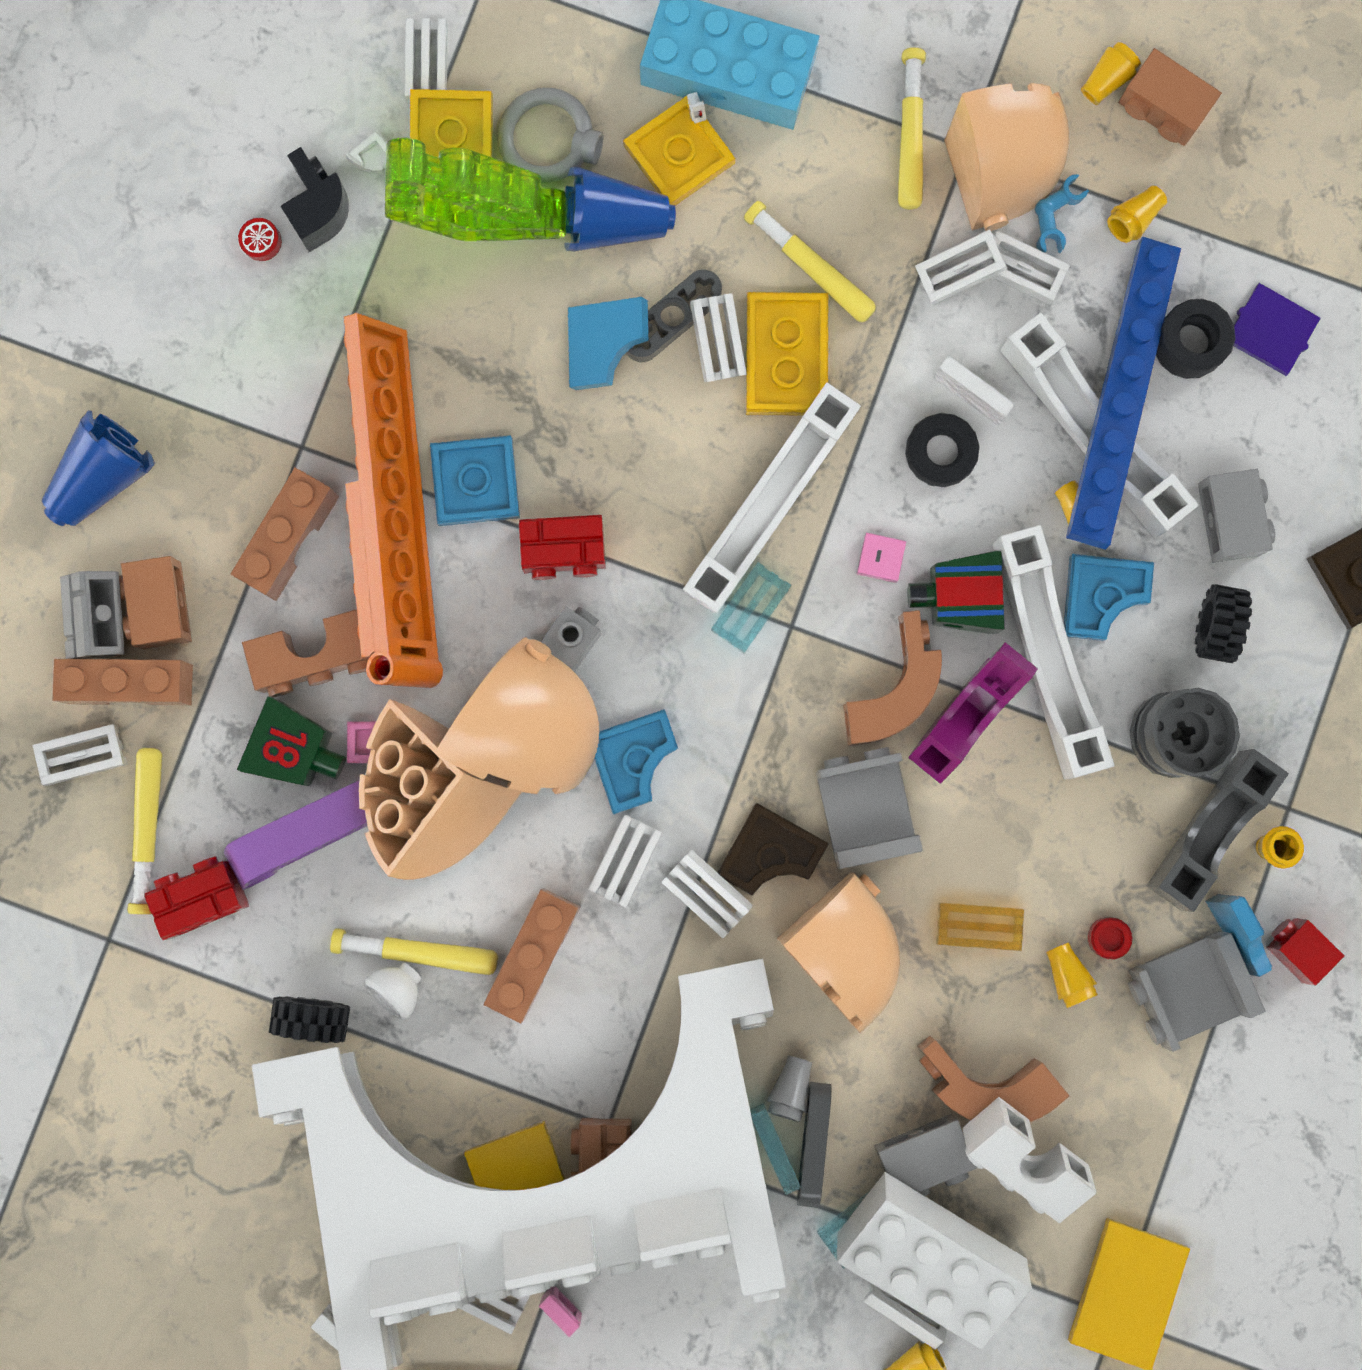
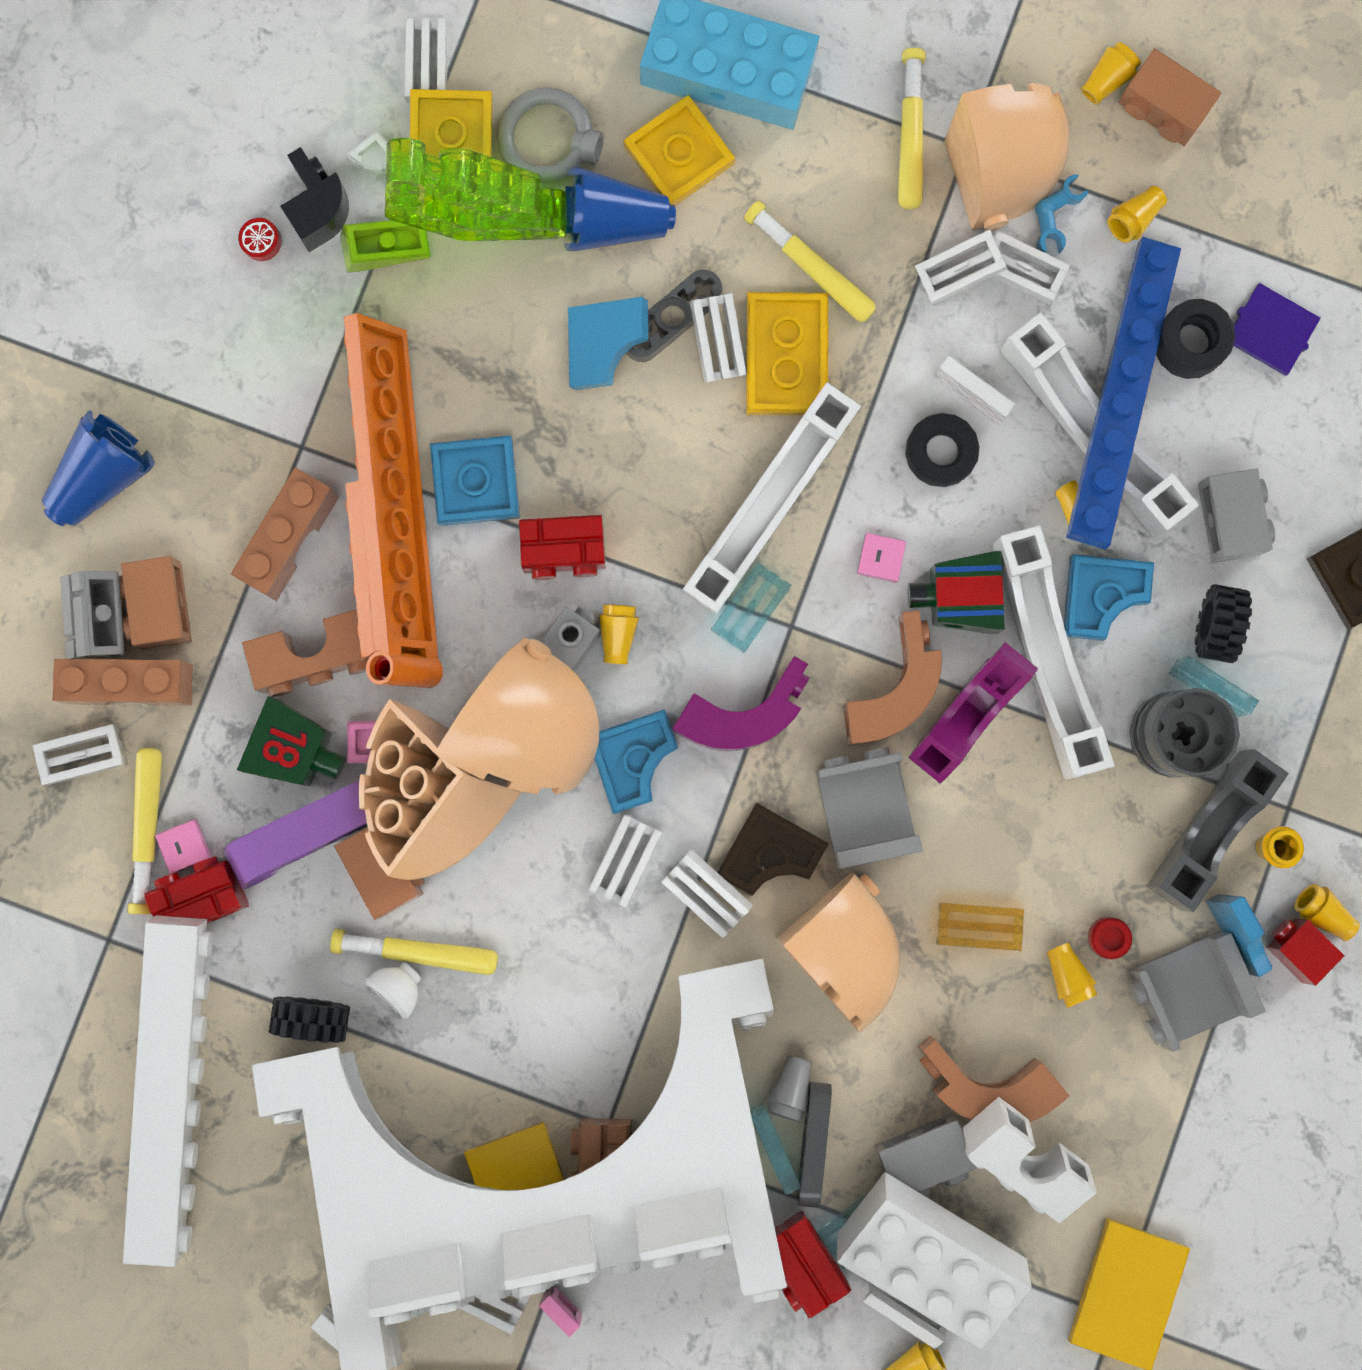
nougat arch [483,888,581,1024] -> none
white piece [687,92,706,123] -> none
none -> white brick [123,916,213,1267]
none -> bright pink tile [155,819,212,874]
none -> nougat brick [334,827,425,920]
none -> lime slope [340,217,431,273]
none -> yellow cone [598,604,640,664]
none -> magenta arch [672,656,810,751]
none -> red brick [775,1210,852,1318]
none -> clear light blue tile [1169,655,1259,717]
none -> yellow cone [1294,884,1360,941]

